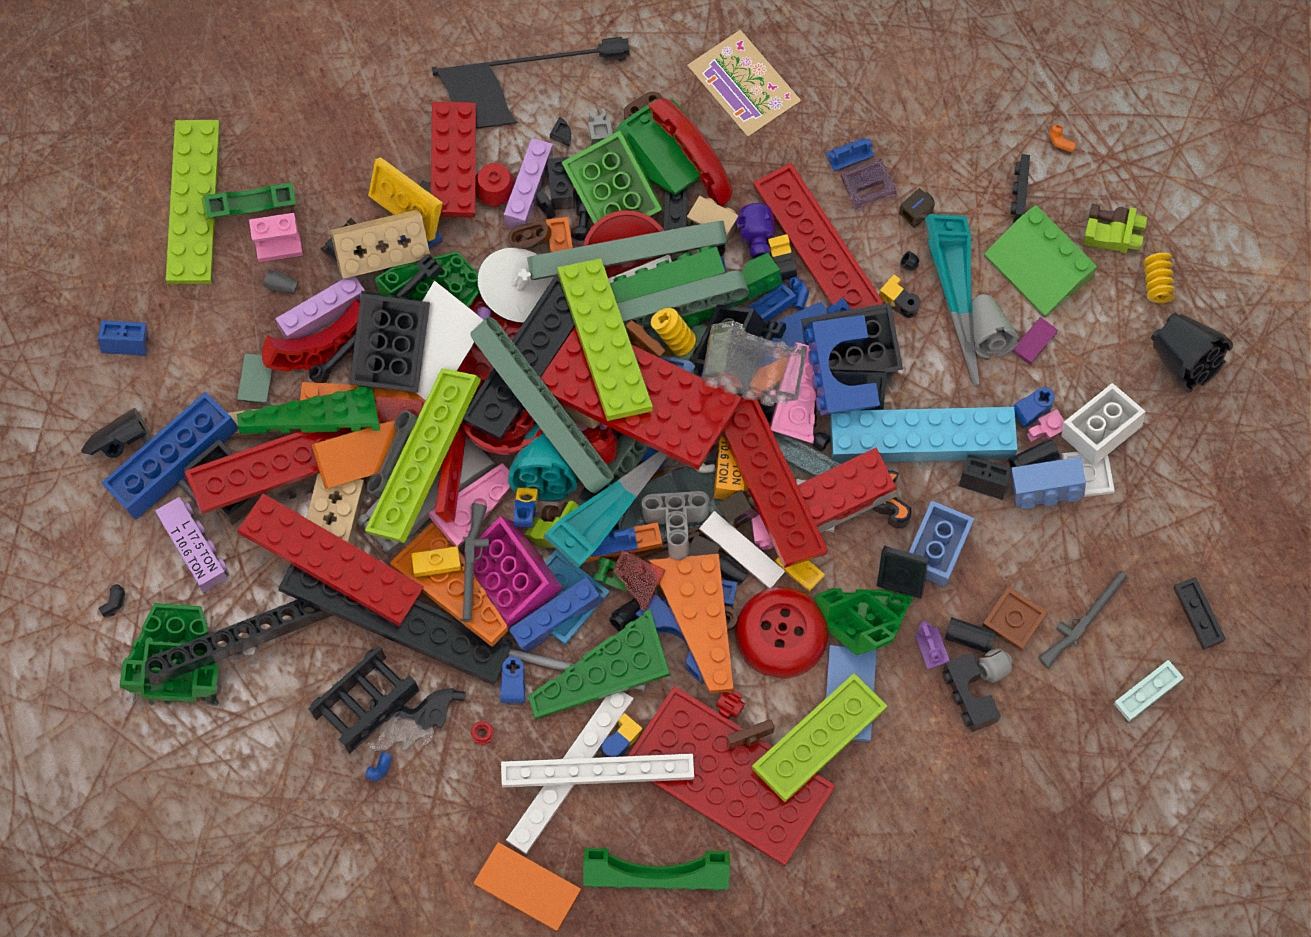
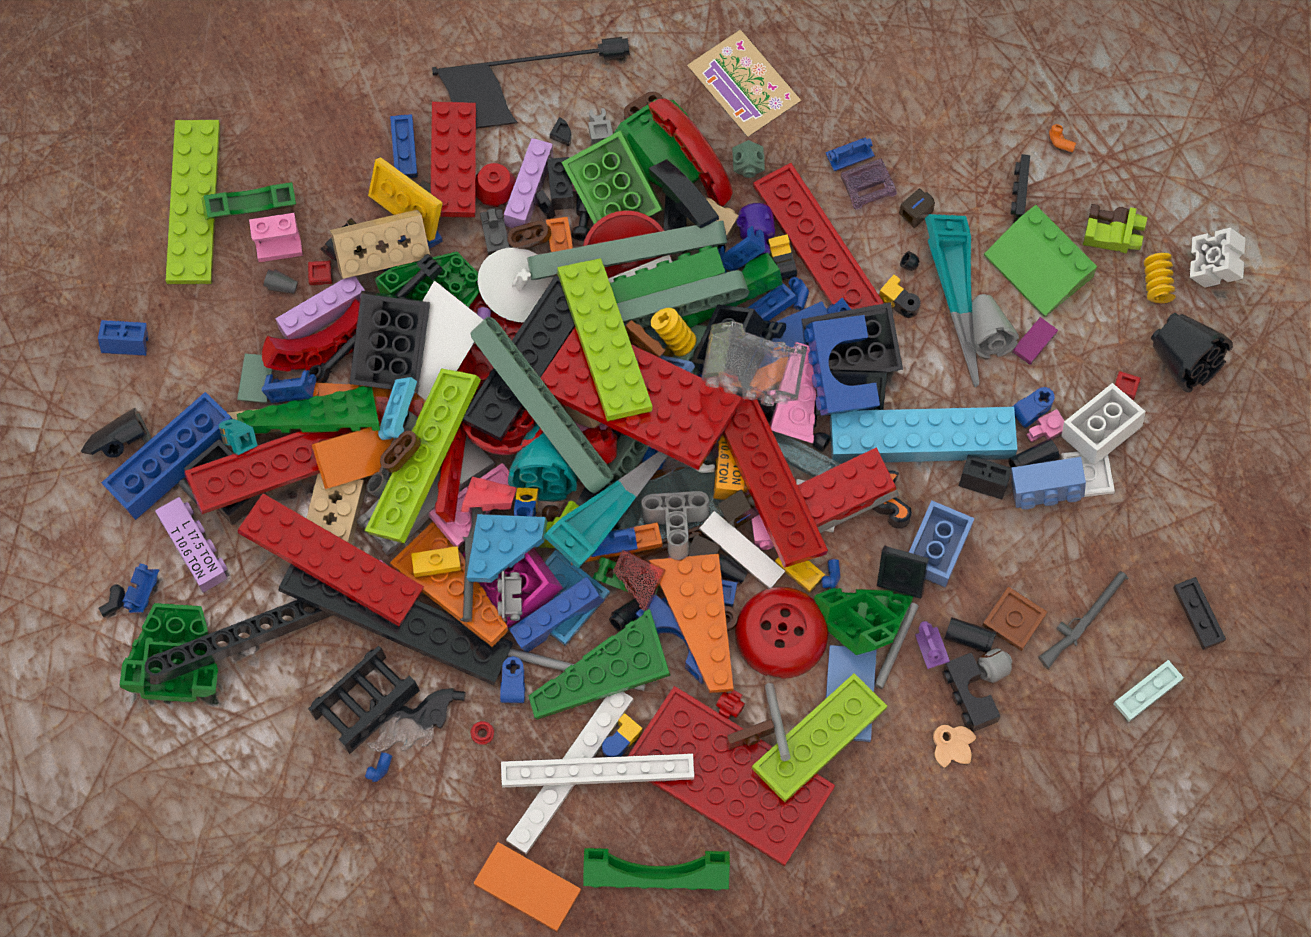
none -> blue hinge [122,563,159,613]
none -> teal leg [219,419,258,455]
none -> blue hinge [262,370,317,403]
none -> red tile [308,260,332,285]
none -> medium azure plate [378,377,417,440]
none -> reddish brown plate [380,430,421,473]
none -> blue plate [390,114,418,178]
none -> coral wing [461,476,517,512]
none -> dark azure plate [467,514,547,583]
none -> dark grey hinge [480,208,510,256]
none -> light grey hinge [498,571,522,622]
none -> black slope [649,159,719,229]
none -> blue hinge [718,226,765,271]
none -> sand green brick [732,140,765,178]
none -> light grey bar [765,683,790,761]
none -> blue arm [821,559,841,589]
none -> light grey bar [874,602,919,689]
none -> light nougat plate [933,725,976,768]
none -> red tile [1115,371,1141,401]
none -> white brick [1190,228,1245,288]

